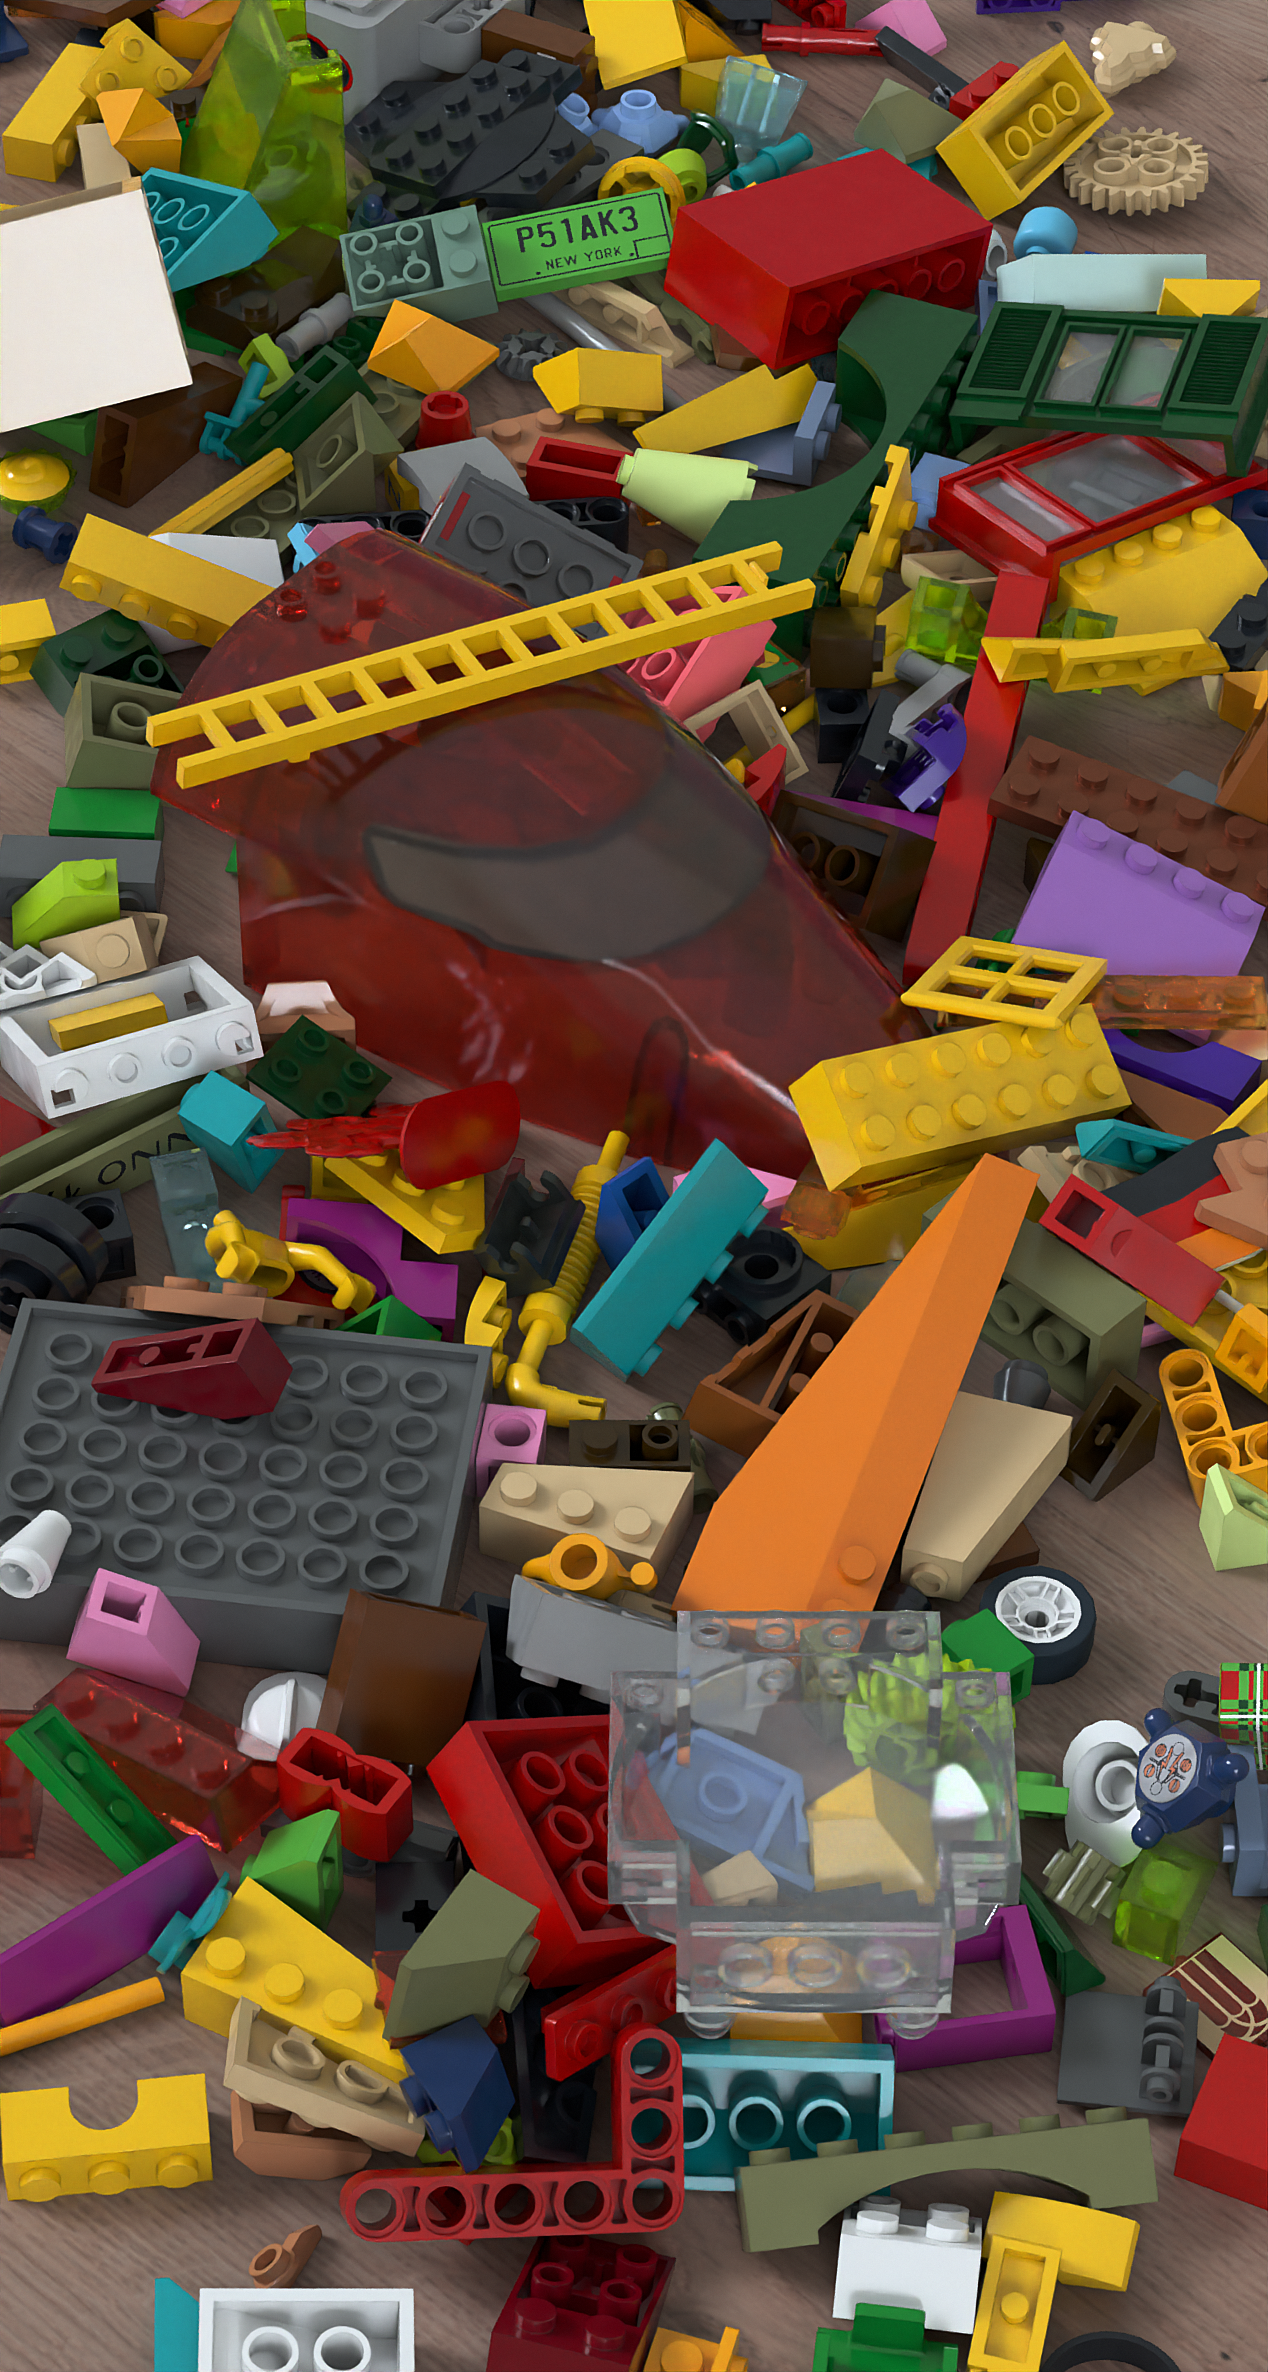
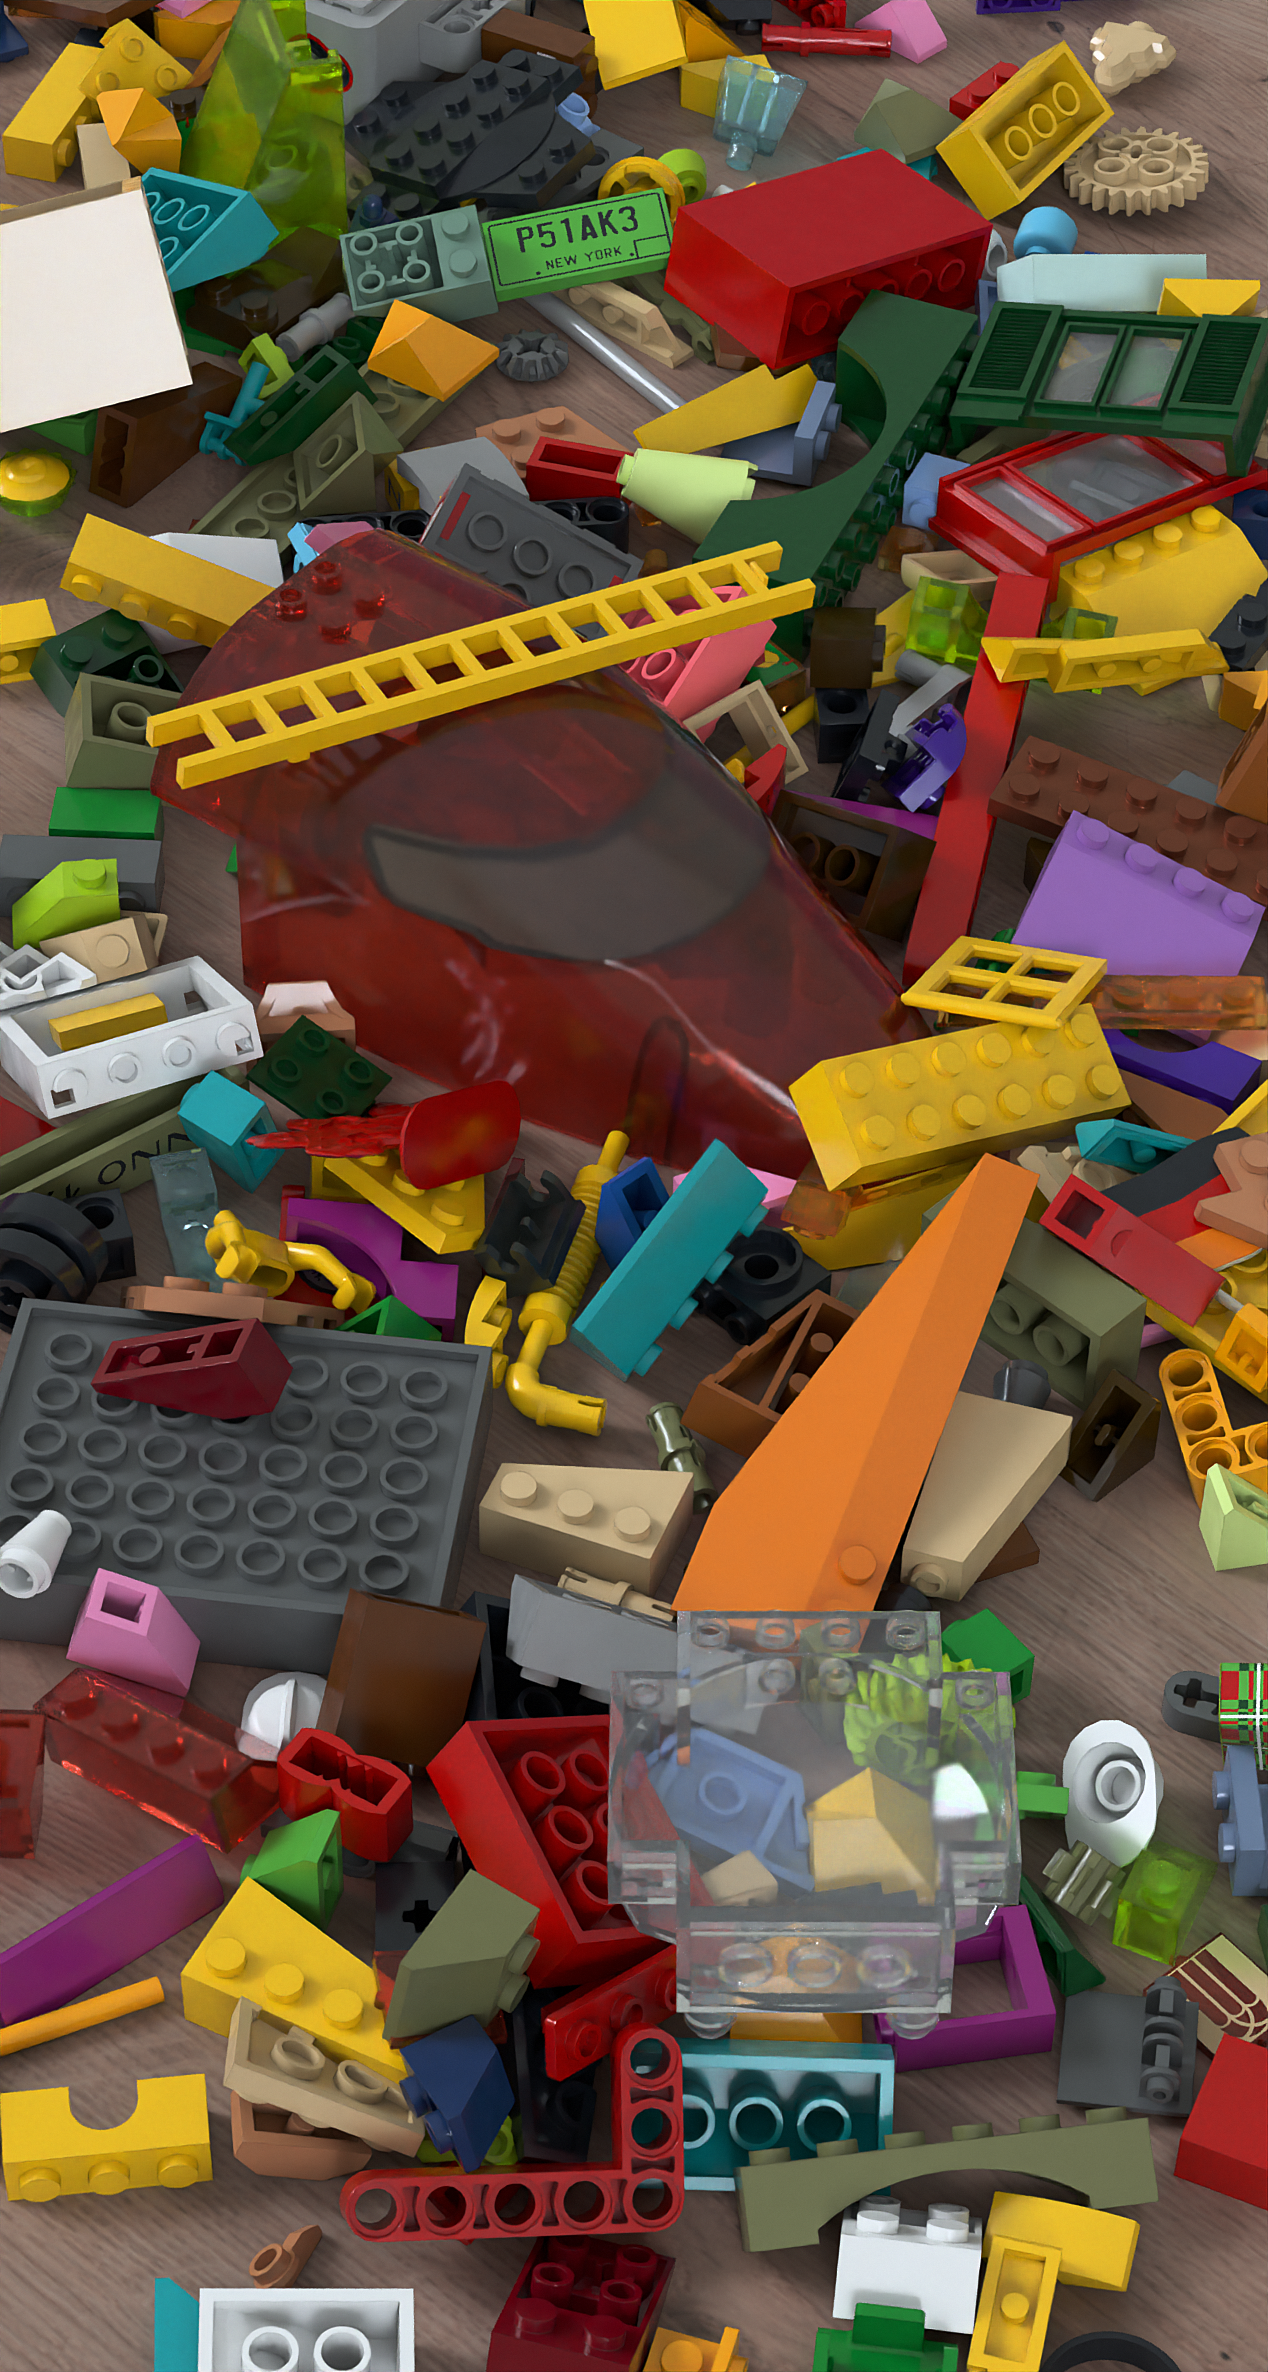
green tile [4,1703,178,1876] -> none
dark blue bush [12,505,78,564] -> none
yellow axle [147,448,294,537] -> none
teal plate [147,1871,232,1974] -> none
red piece [415,391,476,450] -> none
bright pink brick [476,1403,546,1497] -> none
light orange piece [521,1533,658,1601] -> none
yellow slope [533,347,663,427] -> none
dark brown slope [569,1420,691,1472] -> none
light blue rock [591,90,690,158] -> none
dark green piece [671,108,739,189] -> none
teal pin [729,132,813,191] -> none
yellow wing [840,444,918,608] -> none
black hinge [874,26,969,112] -> none
wheel [978,1566,1097,1685] -> none
dark blue rock [1131,1708,1249,1849] -> none

